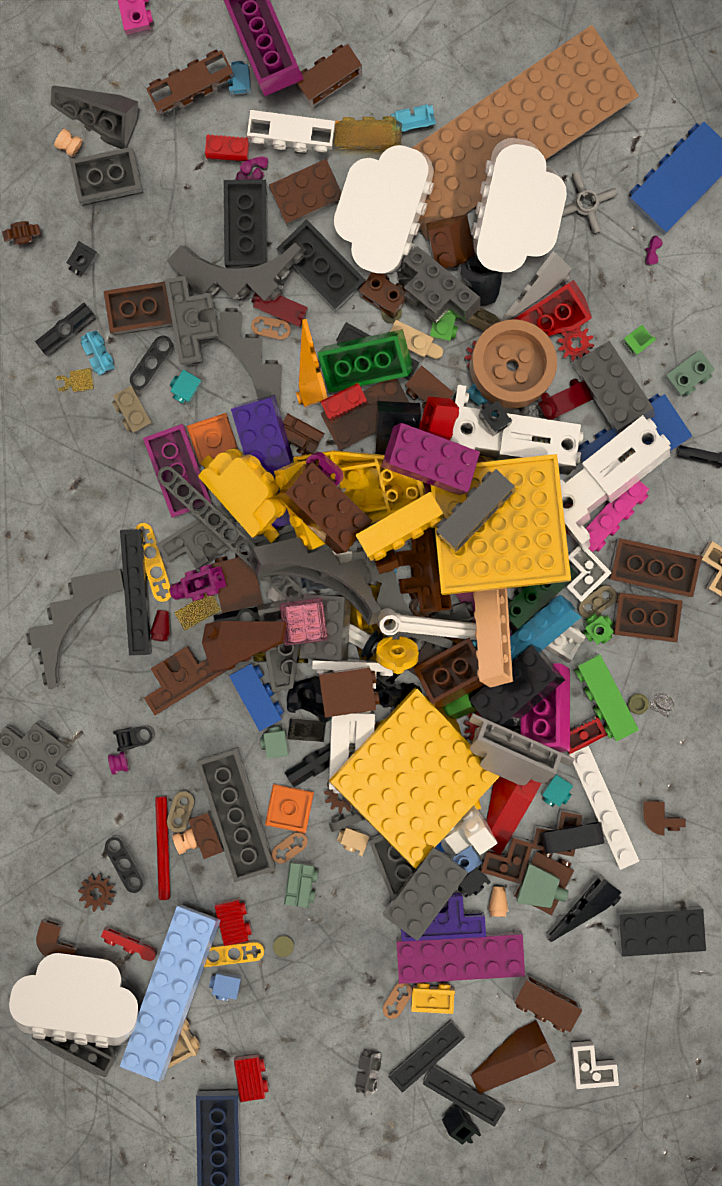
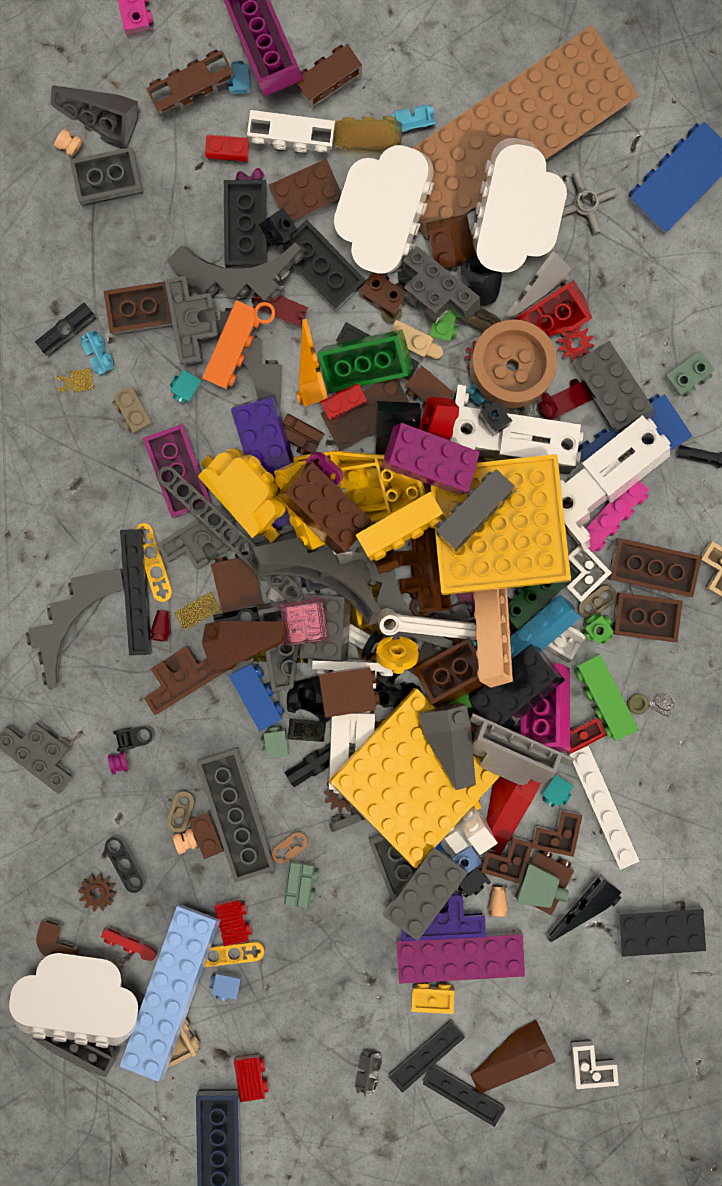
reddish brown gear [2,221,41,245] -> none
black brick [66,241,99,276] -> none
black beam [130,336,174,390] -> none
red axle [155,796,170,900] -> none
magenta brick [170,565,227,601] -> none
orange tile [187,413,238,466] -> none
magenta piece [240,156,268,175] -> none
medium nougat beam [251,316,291,340] -> none
orange tile [265,784,314,833] -> none
olive tile [273,935,294,957] -> none
tan brick [337,826,370,856] -> none
medium nougat beam [383,982,412,1019] -> none
black brick [442,1106,481,1145] -> none
reddish brown brick [512,974,582,1033] -> none
black beam [541,822,605,854] -> none
bright green panel [622,325,657,356] -> none
reddish brown brick [641,800,686,836] -> none
magenta piece [645,236,663,265] -> none
none -> orange hinge [202,300,276,390]
none -> black brick [258,208,297,246]
none -> dark grey wedge [418,703,476,790]

